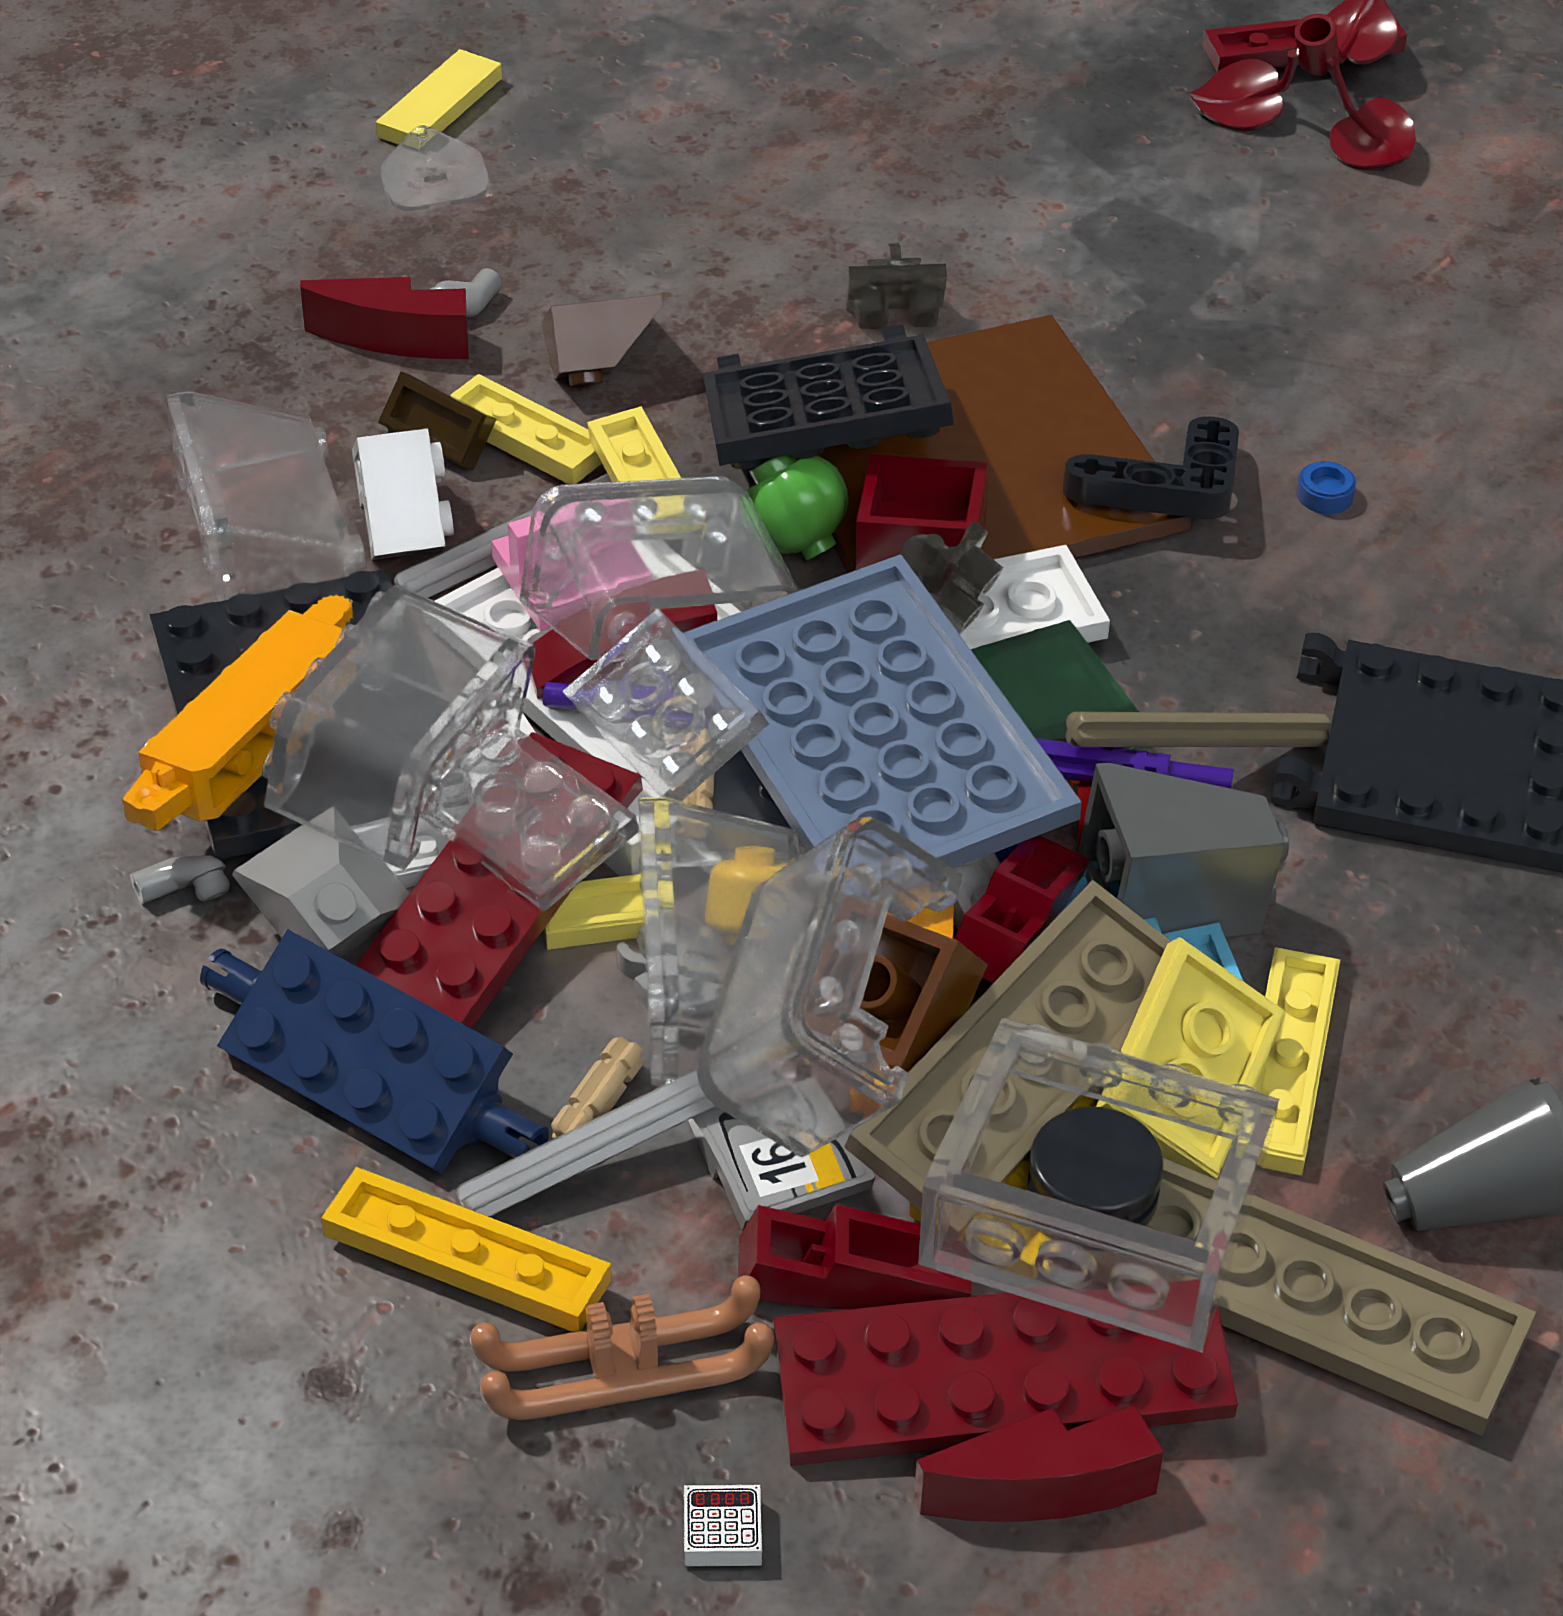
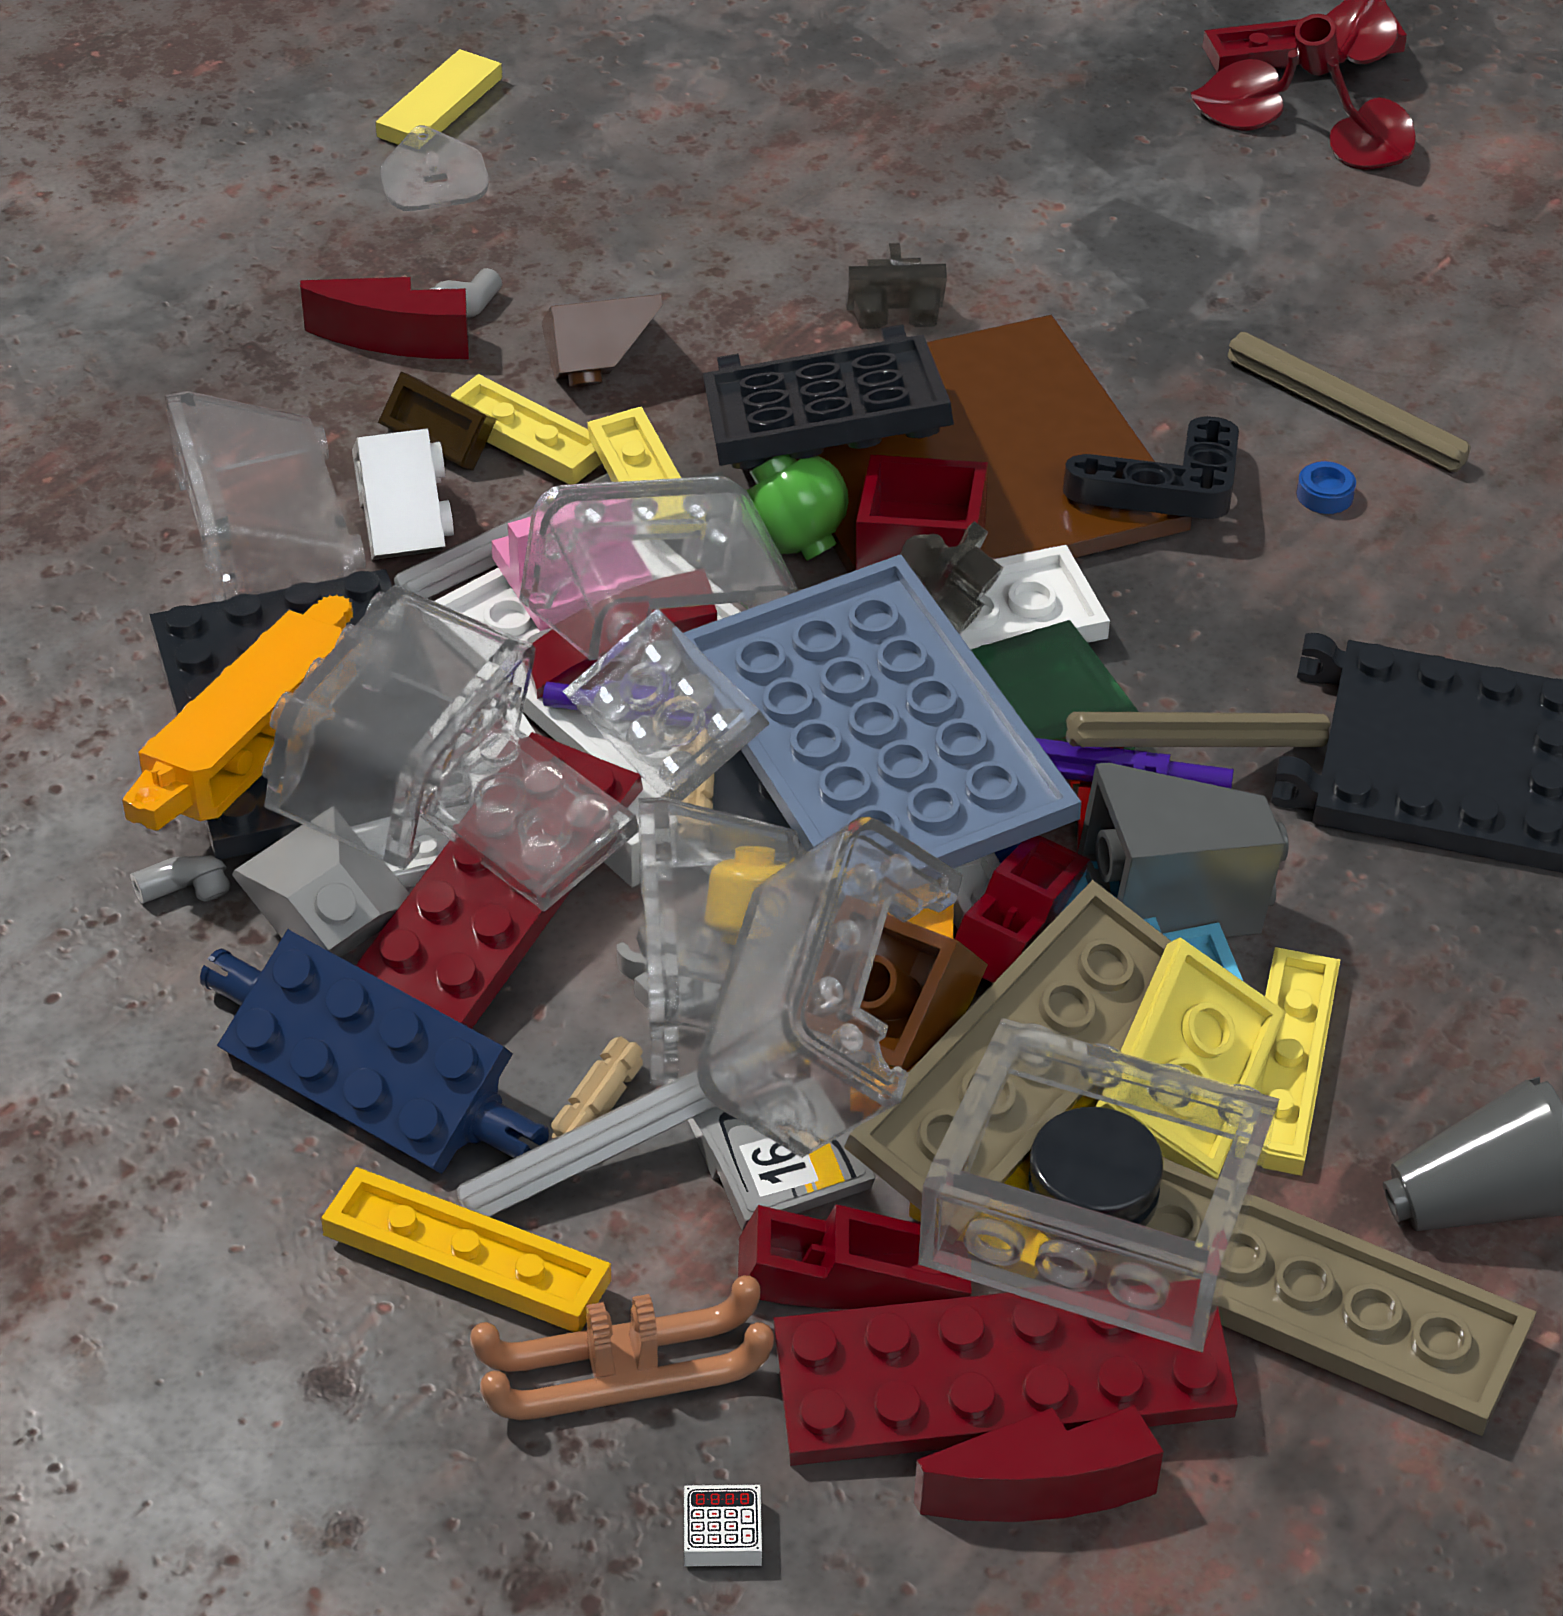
light yellow tile [543,871,677,950] -> none
none -> dark tan axle [1228,332,1471,472]

